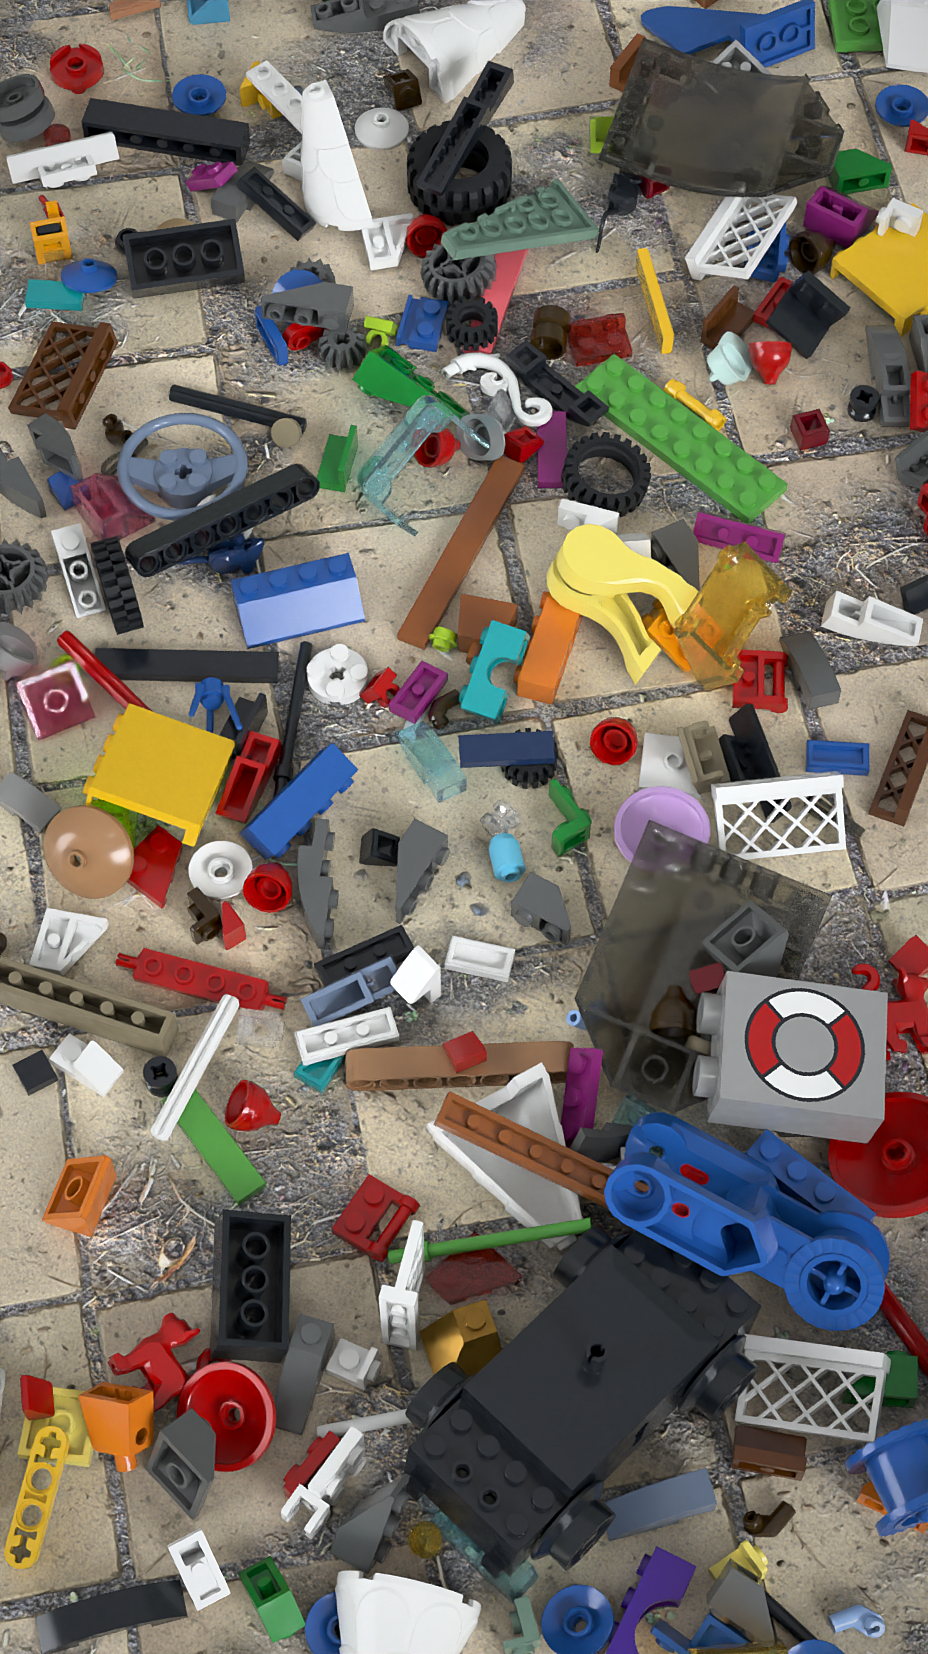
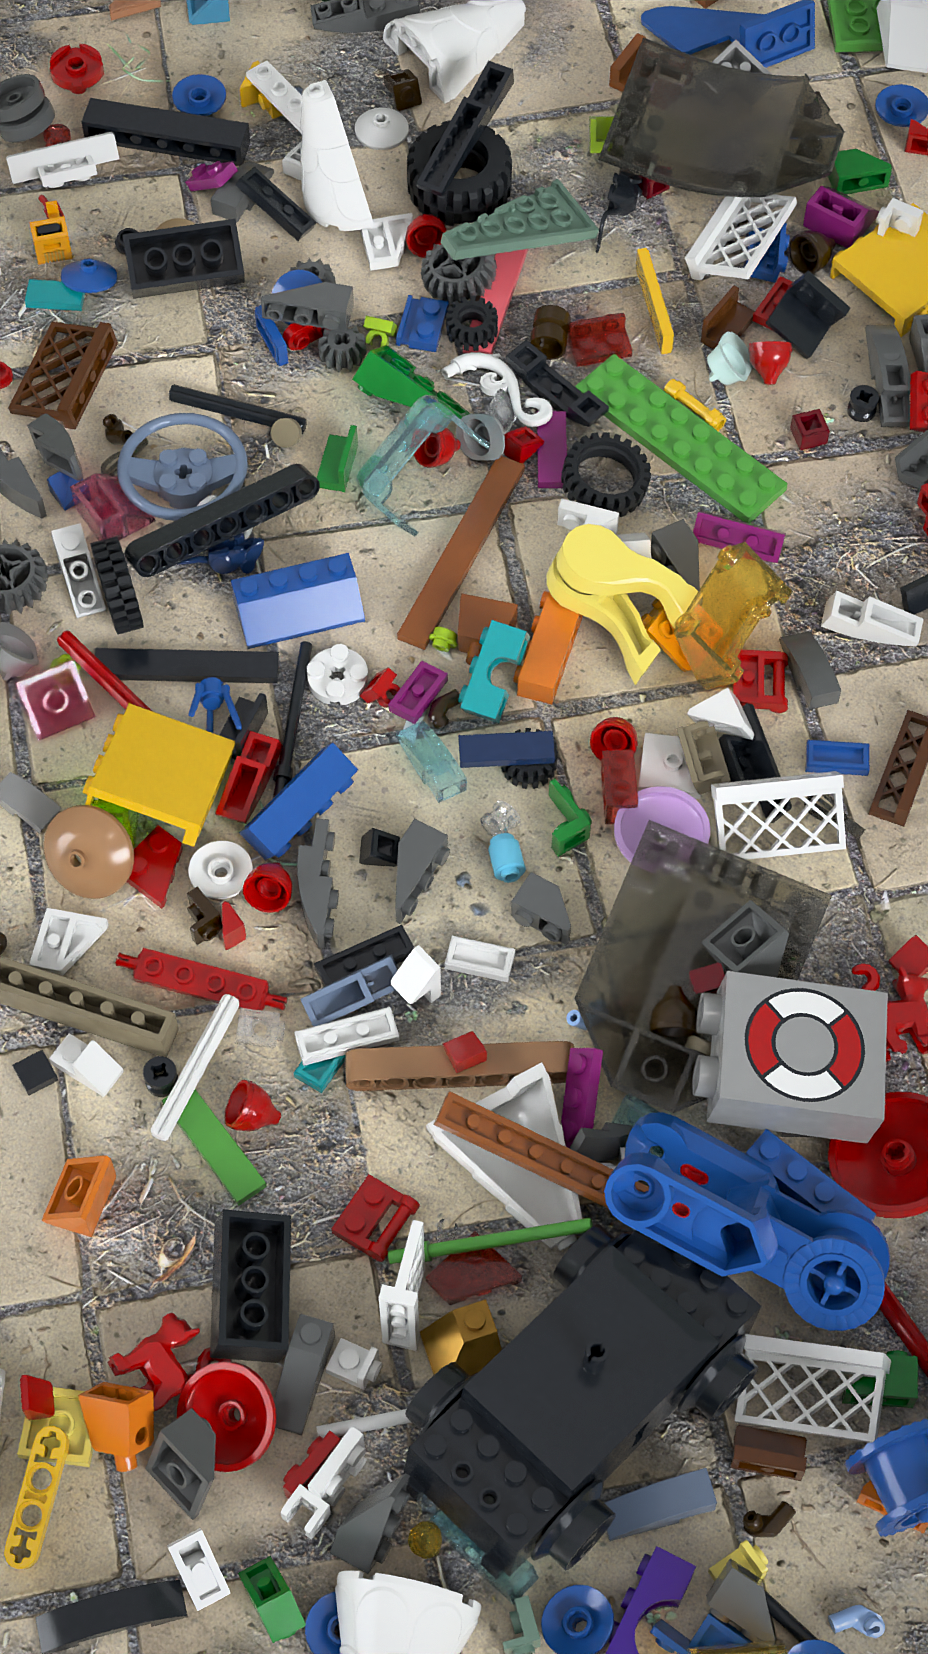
none -> clear red bracket [601,750,638,824]
none -> white slope [687,688,755,740]

